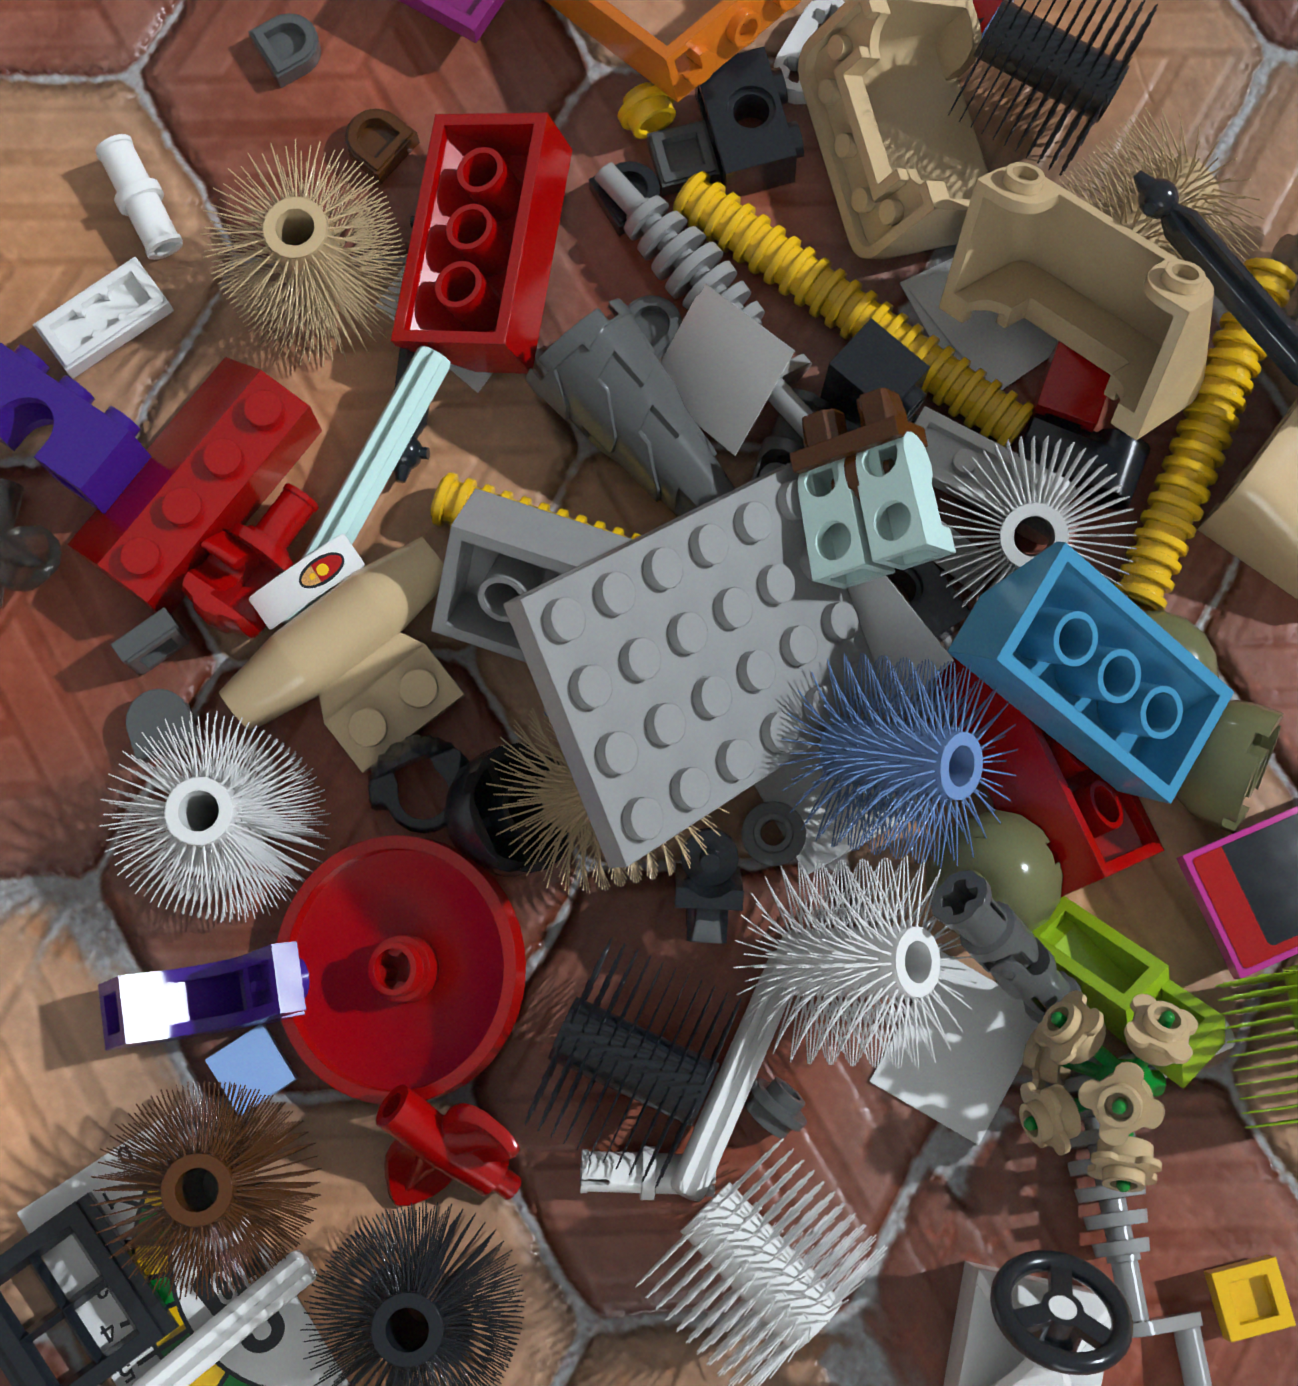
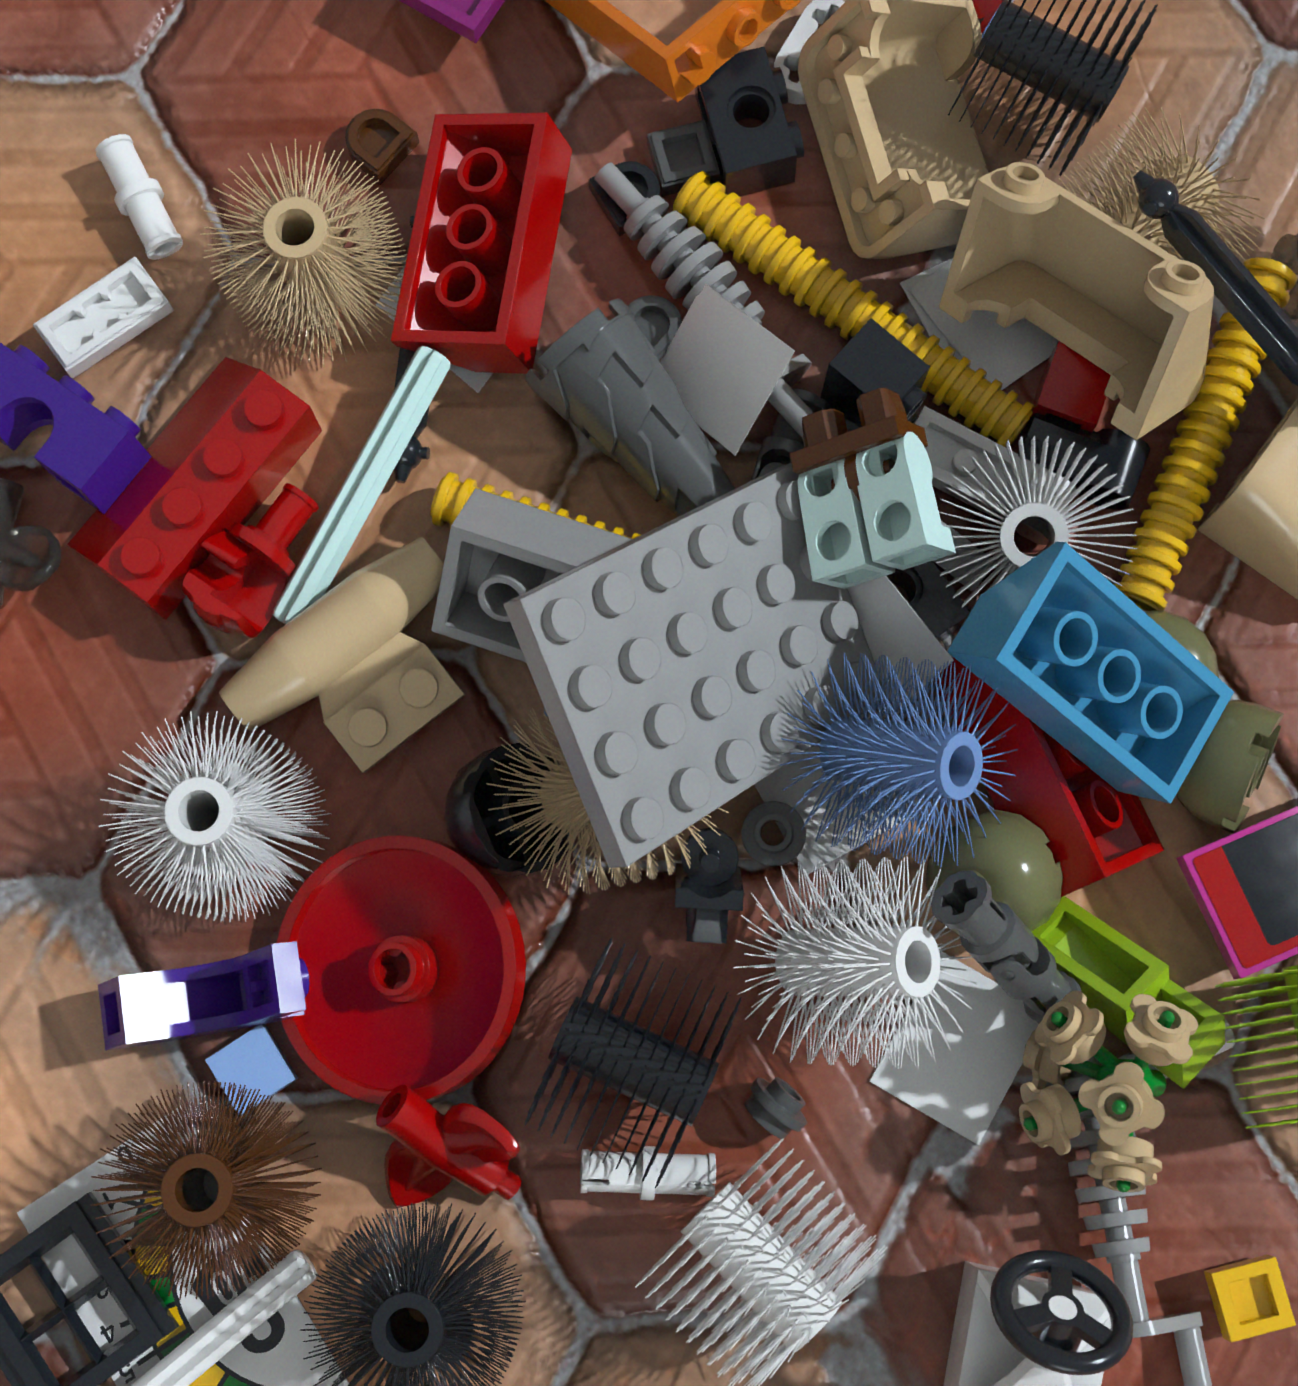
dark grey tile [110,608,191,675] -> none
dark grey tile [126,689,203,763] -> none
dark grey tile [248,13,321,88] -> none
white sticker [249,534,365,629] -> none
black piece [367,735,469,834] -> none
yellow plate [617,82,676,139] -> none
white axle [670,951,790,1202] -> none

